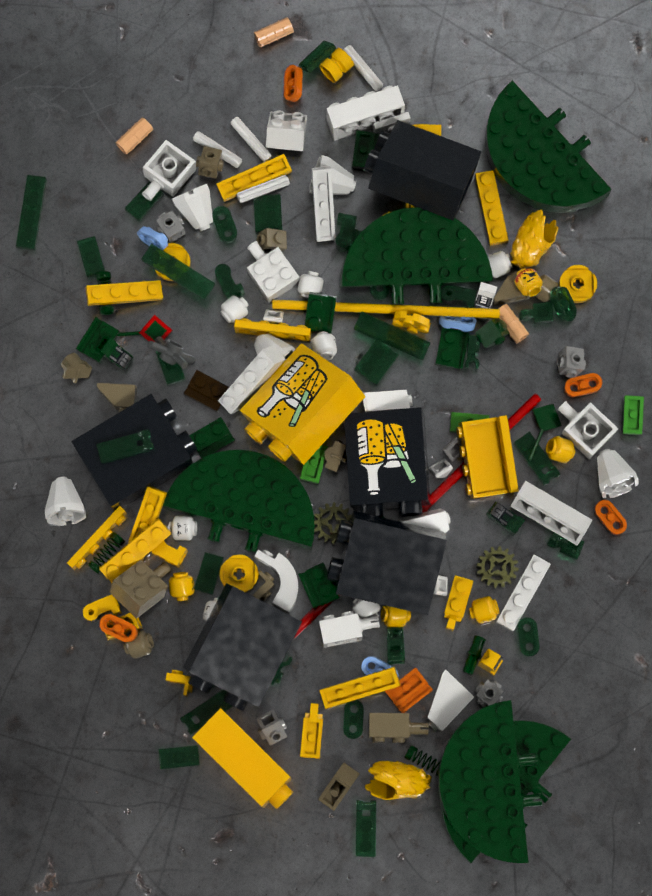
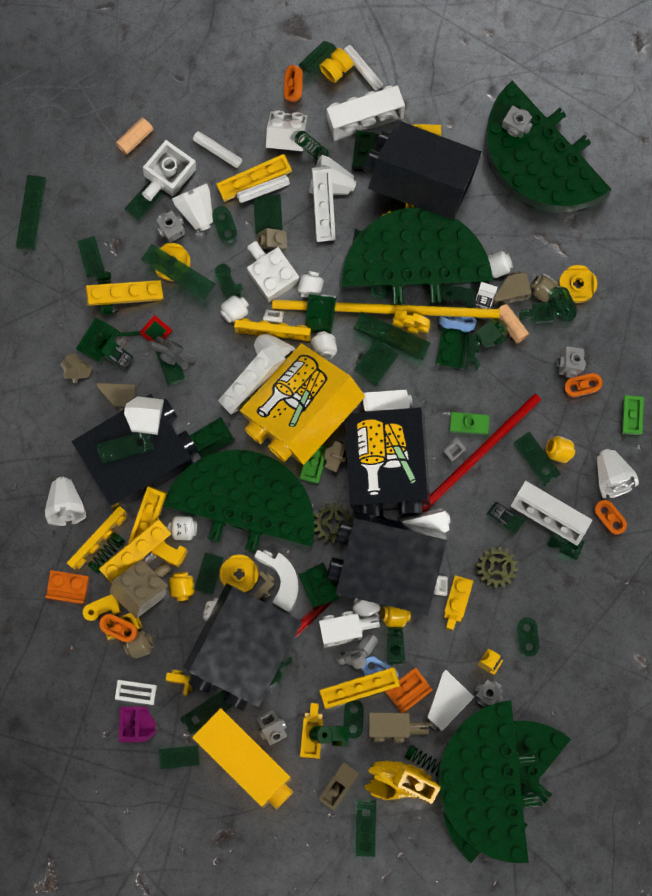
light blue plate [137,226,168,251] -> none
dark brown plate [183,370,229,412] -> none
dark tan brick [196,146,224,179] -> none
white axle [231,117,271,162] -> none
light nougat axle [254,17,294,48] -> none
clear green leg [336,213,357,252] -> none
white plate [373,112,411,134] -> none
white slope [429,459,453,478] -> none
yellow panel [456,415,519,499] -> none
dark green axle [463,635,486,675] -> none
yellow head [469,596,499,624] -> none
yellow plate [475,170,509,246] -> none
white plate [496,555,551,632] -> none
yellow head [510,210,558,269] -> none
yellow head [514,268,543,297] -> none
dark green piece [528,404,562,461] -> none
white brick [558,401,618,460] -> none
none -> orange plate [45,570,89,605]
none -> white tile [115,680,157,705]
none -> magenta slope [119,706,156,742]
none -> white slope [124,396,164,435]
none -> dark green piece [294,131,329,161]
none -> dark green leg [309,726,349,746]
none -> light grey bar [335,634,378,669]
none -> yellow brick [393,765,441,804]
none -> light grey brick [502,105,533,138]

